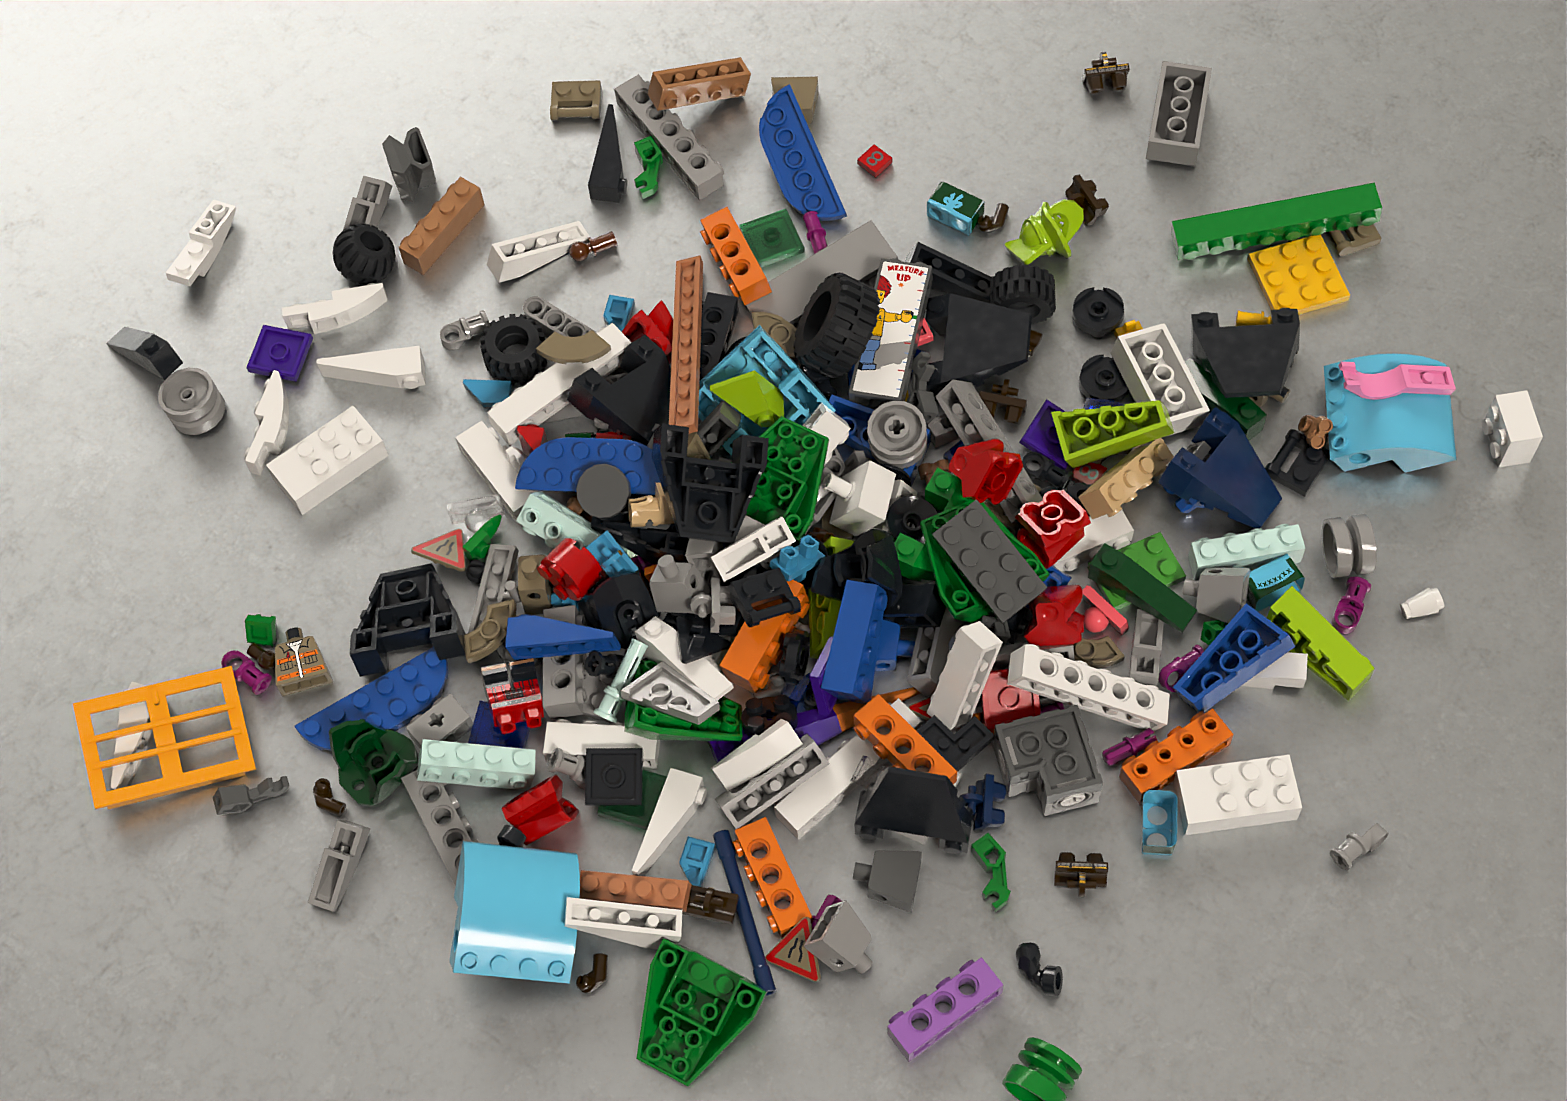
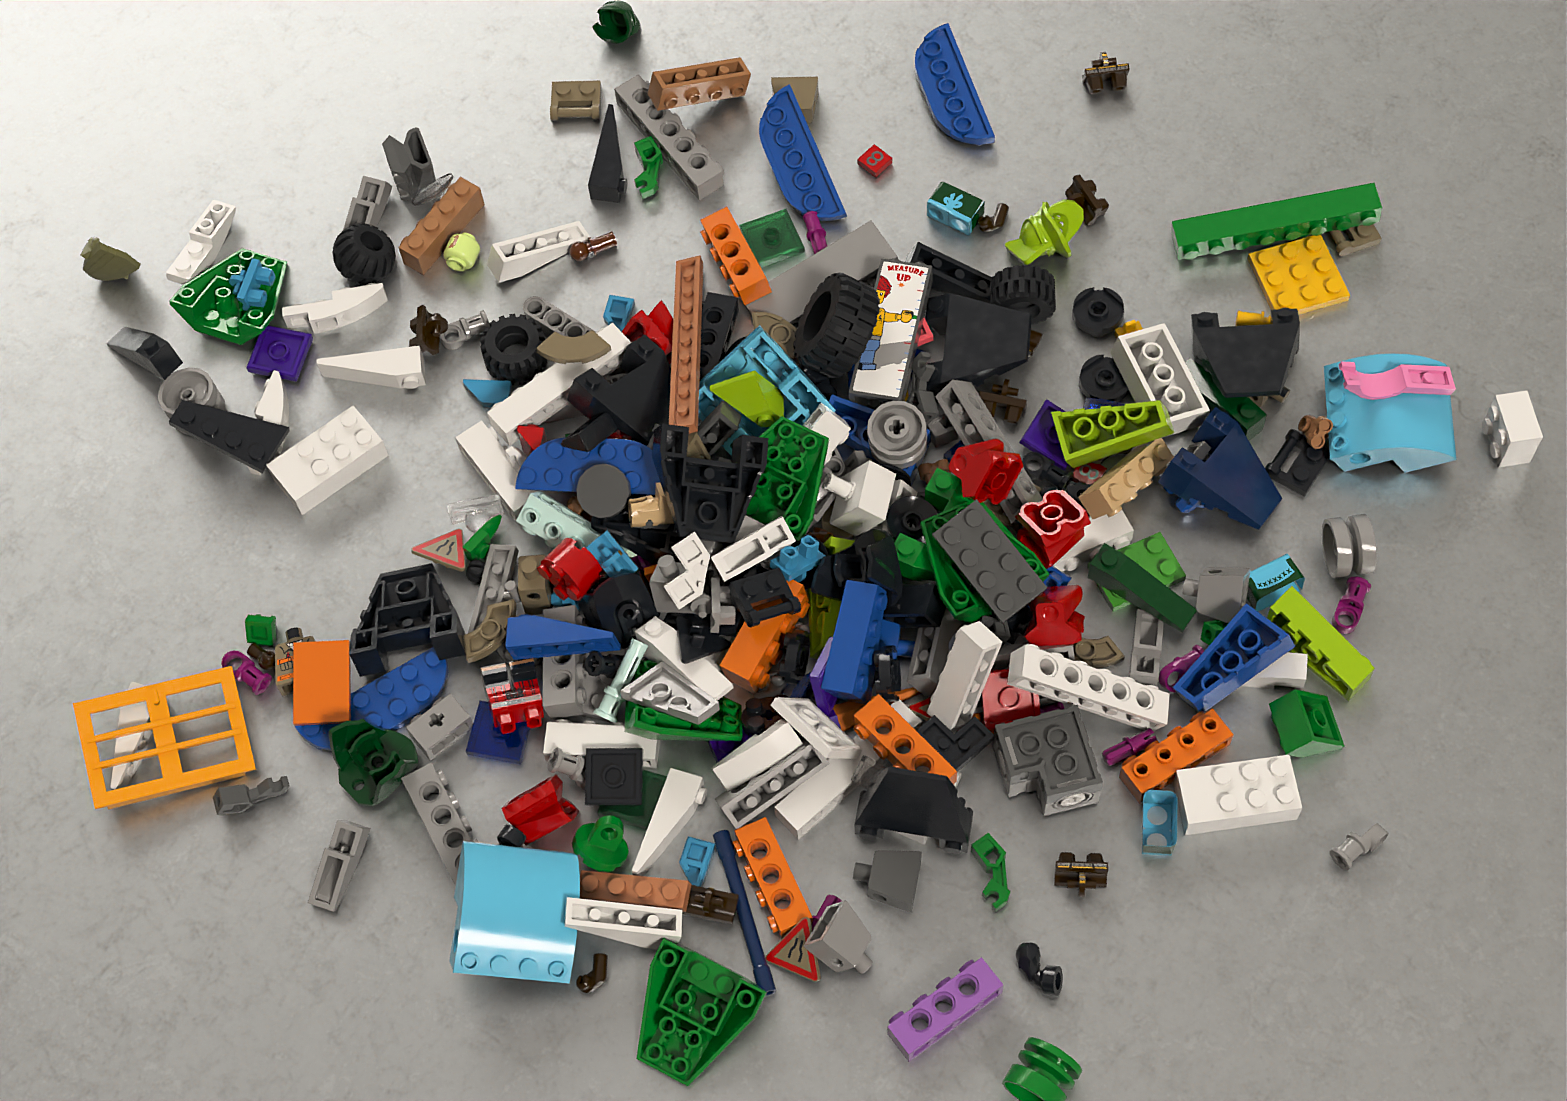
dark brown arm [313,778,346,816] -> none
light aqua brick [417,739,536,790] -> none
dark blue hips [960,773,1006,832] -> none
coral tile [1082,585,1129,635] -> none
light grey brick [1146,61,1212,166] -> none
light aqua brick [1188,524,1306,580] -> none
white cone [1400,588,1444,619] -> none
none -> olive hair [80,237,141,281]
none -> green wedge [169,248,288,345]
none -> black wing [169,400,290,474]
none -> dark azure hips [229,258,276,311]
none -> orange tile [293,640,351,726]
none -> dark brown hips [409,305,448,356]
none -> clear dish [411,173,454,206]
none -> yellowish green head [443,233,480,272]
none -> black slope [561,412,617,452]
none -> green tile [572,816,629,872]
none -> dark green helmet [592,0,640,44]
none -> white tile [663,532,710,609]
none -> white tile [771,697,862,759]
none -> black plate [874,645,901,702]
none -> blue plate [915,23,995,145]
none -> green slope [1269,689,1345,758]

